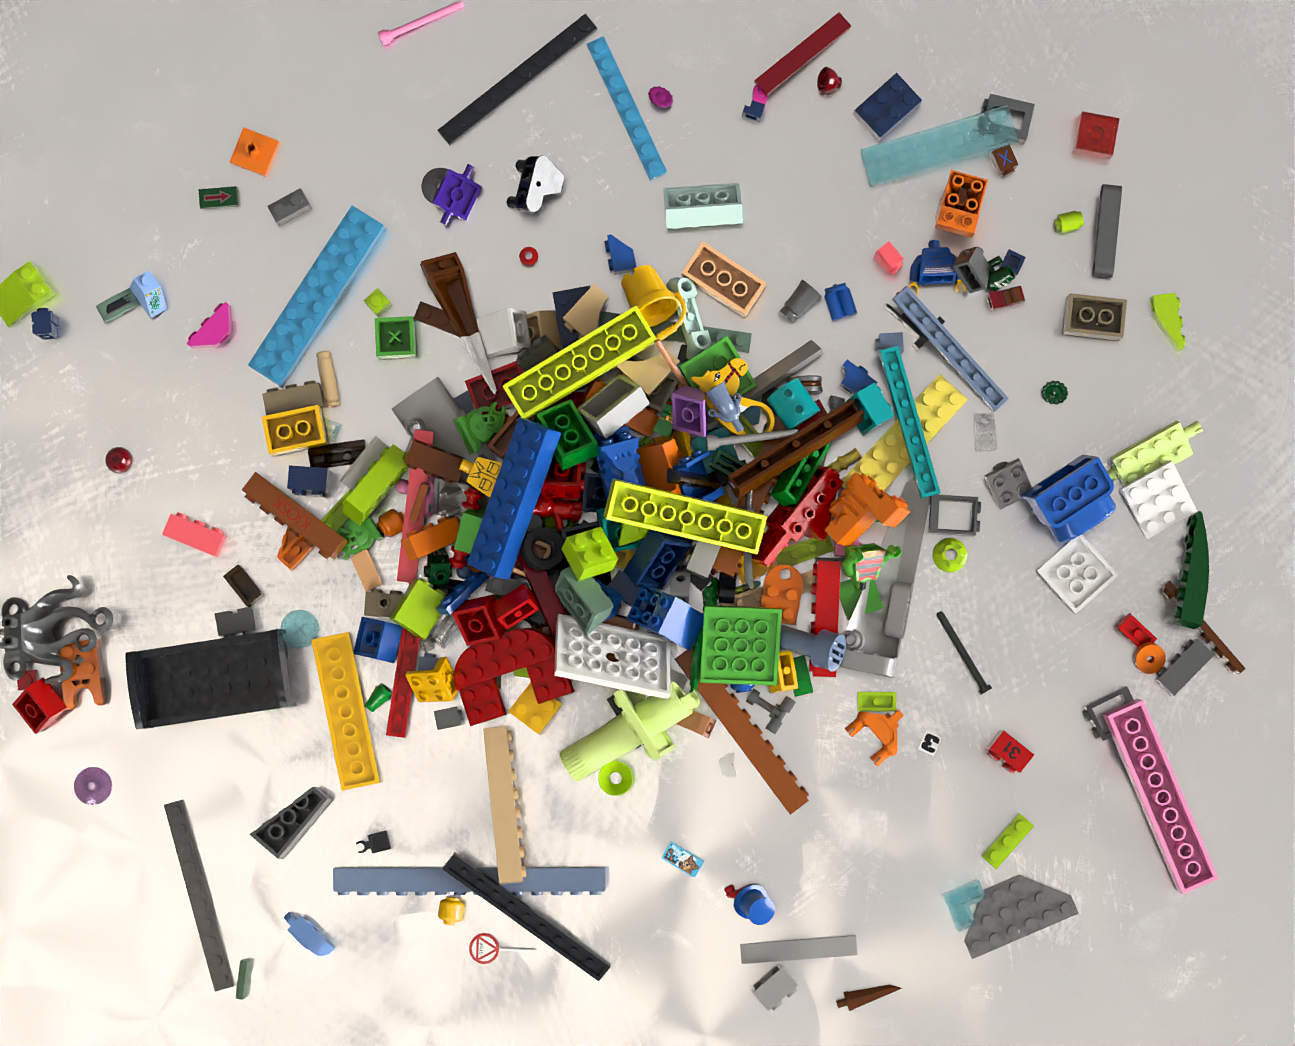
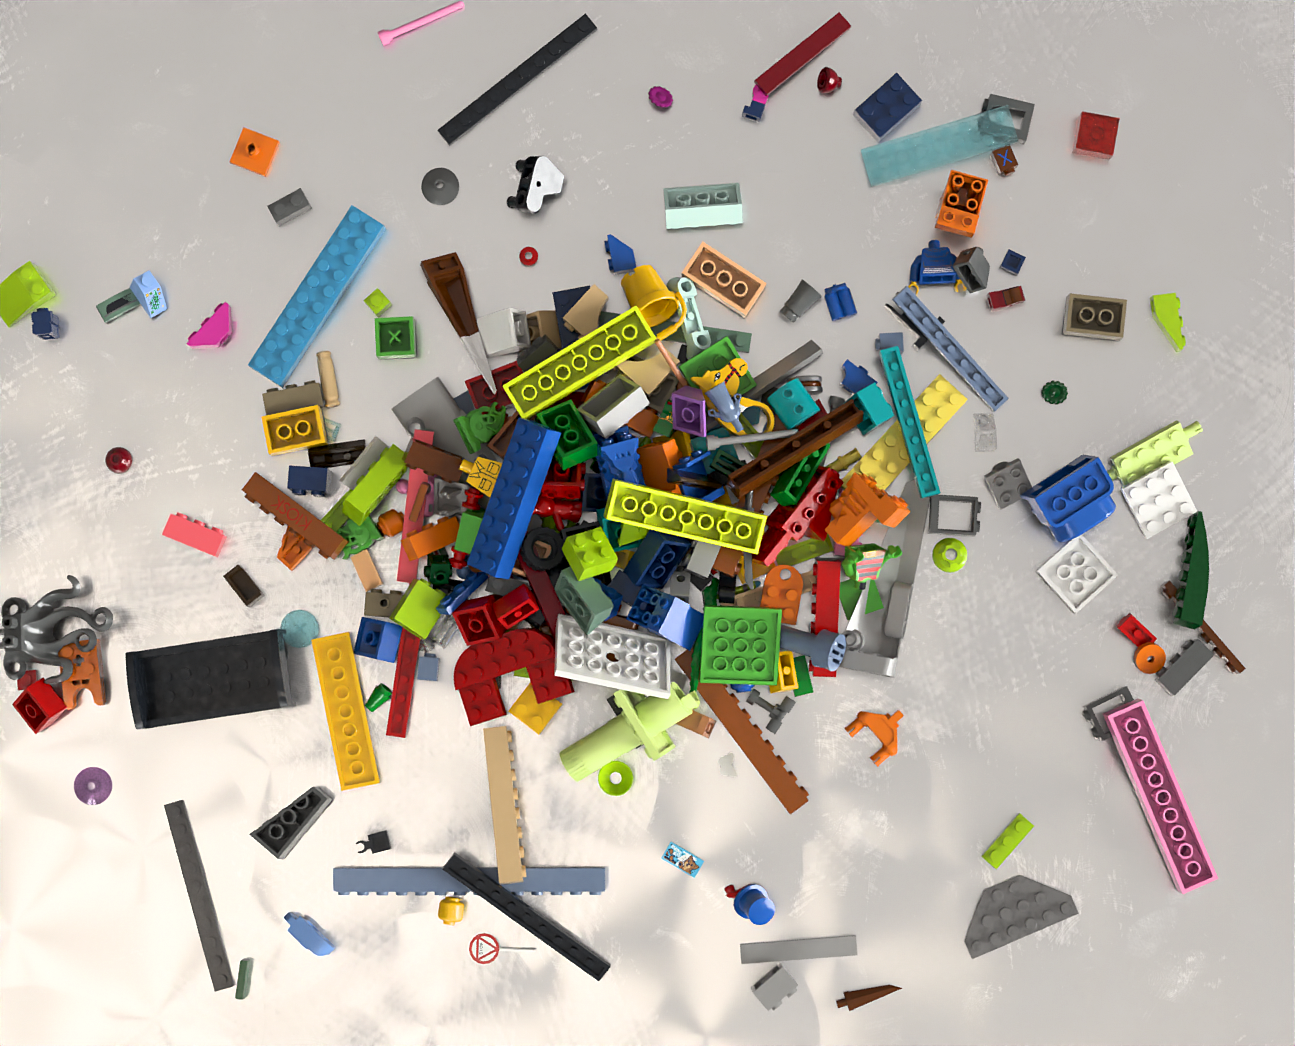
dark green tile [198,186,239,209] -> none
dark grey brick [214,606,259,638] -> none
yellow bracket [405,657,458,703] -> none
reddish brown plate [414,301,460,338] -> none
dark purple plate [431,164,482,226] -> none
dark grey brick [434,706,464,730] -> none
dark azure plate [586,36,667,181] -> none
lime plate [857,692,896,712] -> none
coral brick [873,241,904,275] -> none
sticker [918,730,942,756] -> none
pearl dark grey bar [937,611,992,695] -> none
clear light blue brick [941,879,987,932] -> none
red brick [985,730,1034,774] -> none
dark green piece [988,256,1015,291] -> none
lime brick [1054,211,1084,233] -> none
dark grey beam [1092,184,1122,278] -> none

